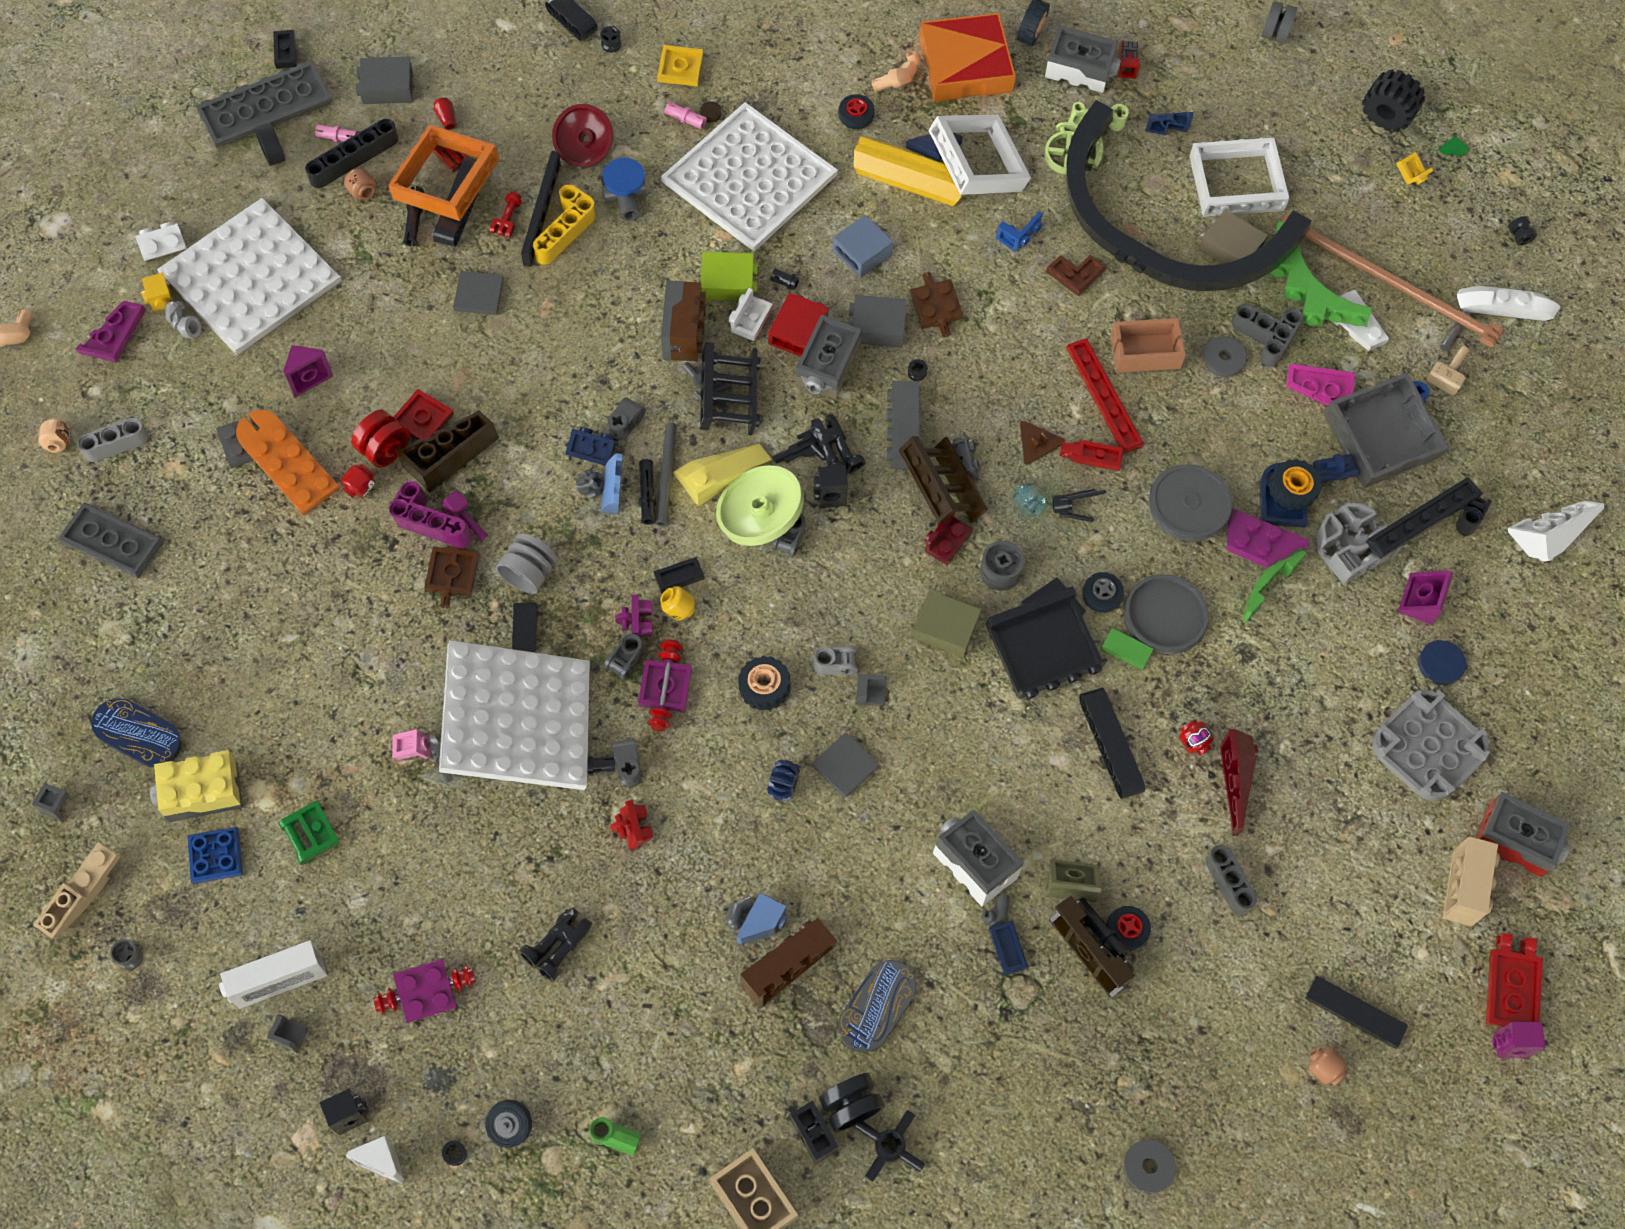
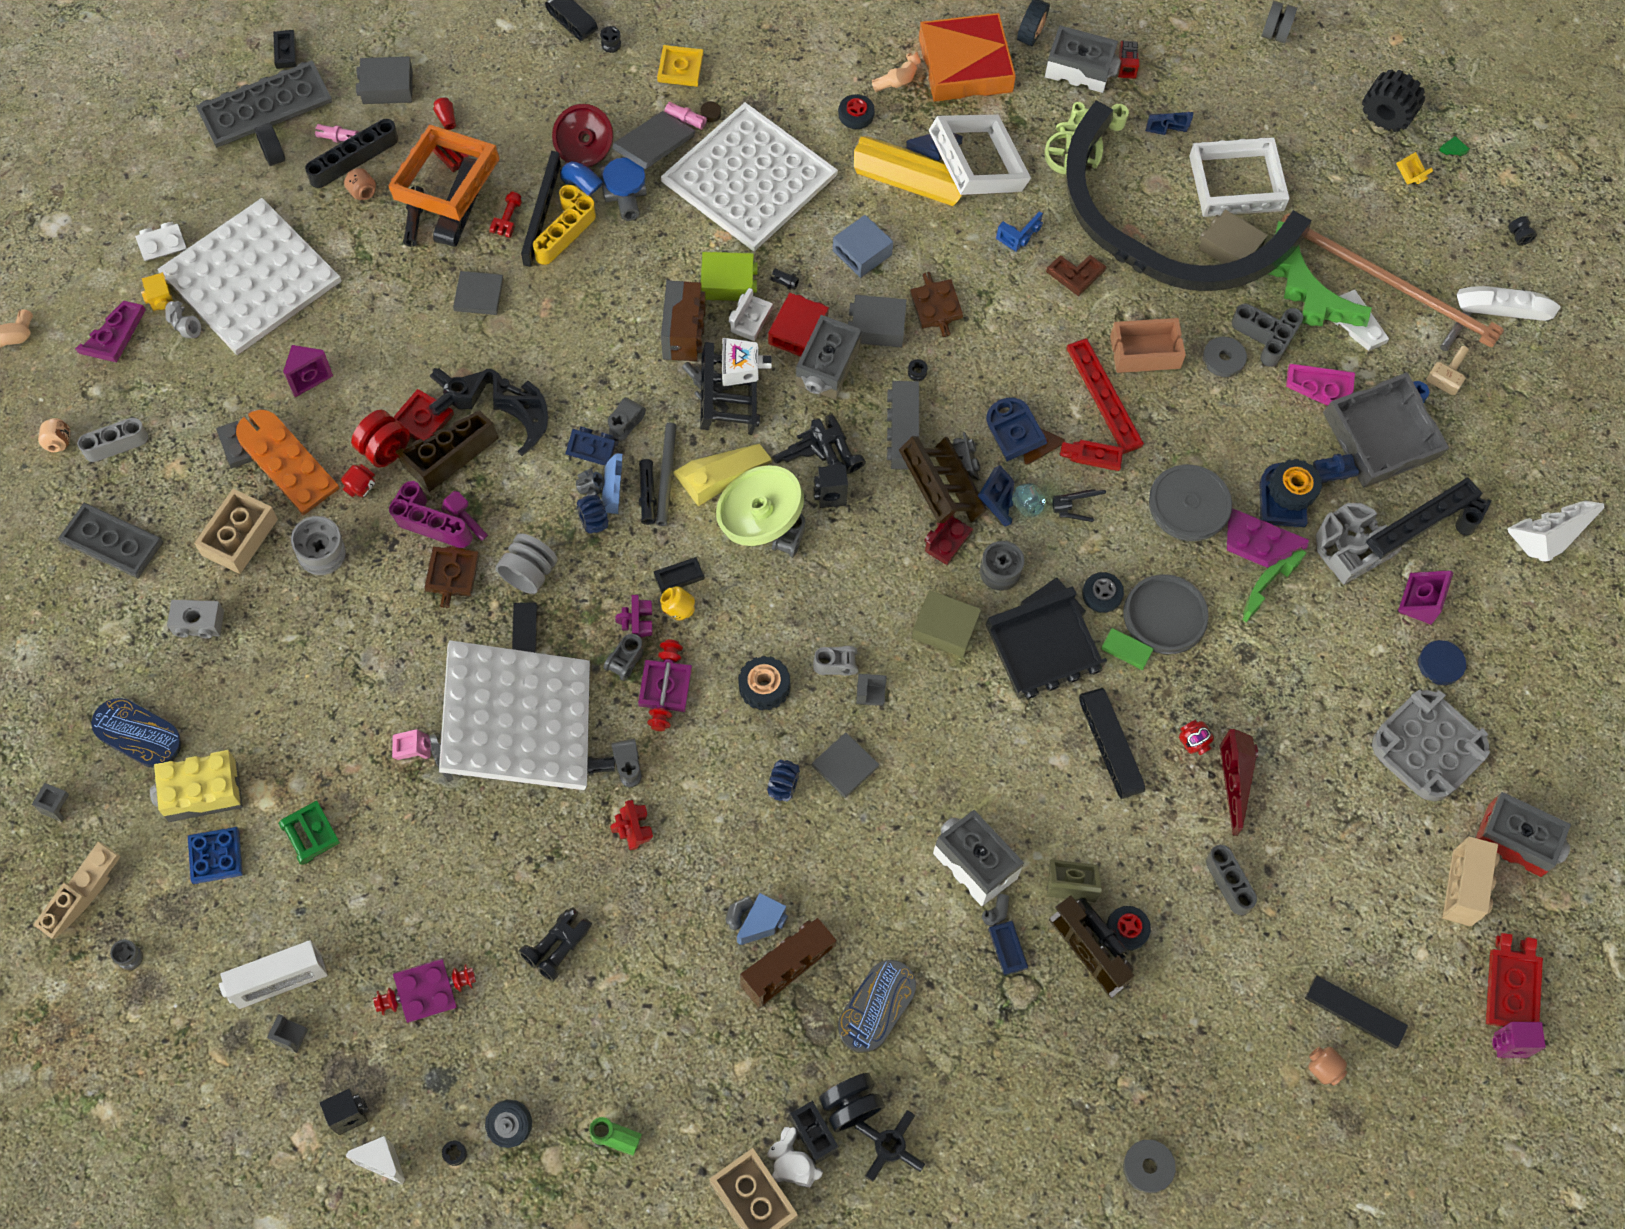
none -> light grey brick [167,600,224,638]
none -> tan brick [194,489,278,574]
none -> light grey wheel [291,516,346,575]
none -> black piece [429,368,548,456]
none -> blue cylinder [560,161,603,196]
none -> dark blue gear [577,495,609,534]
none -> dark grey tile [613,111,695,169]
none -> white torso [722,338,772,386]
none -> white animal [767,1127,823,1187]
none -> dark blue wing [978,465,1014,527]
none -> dark blue tile [986,398,1047,462]

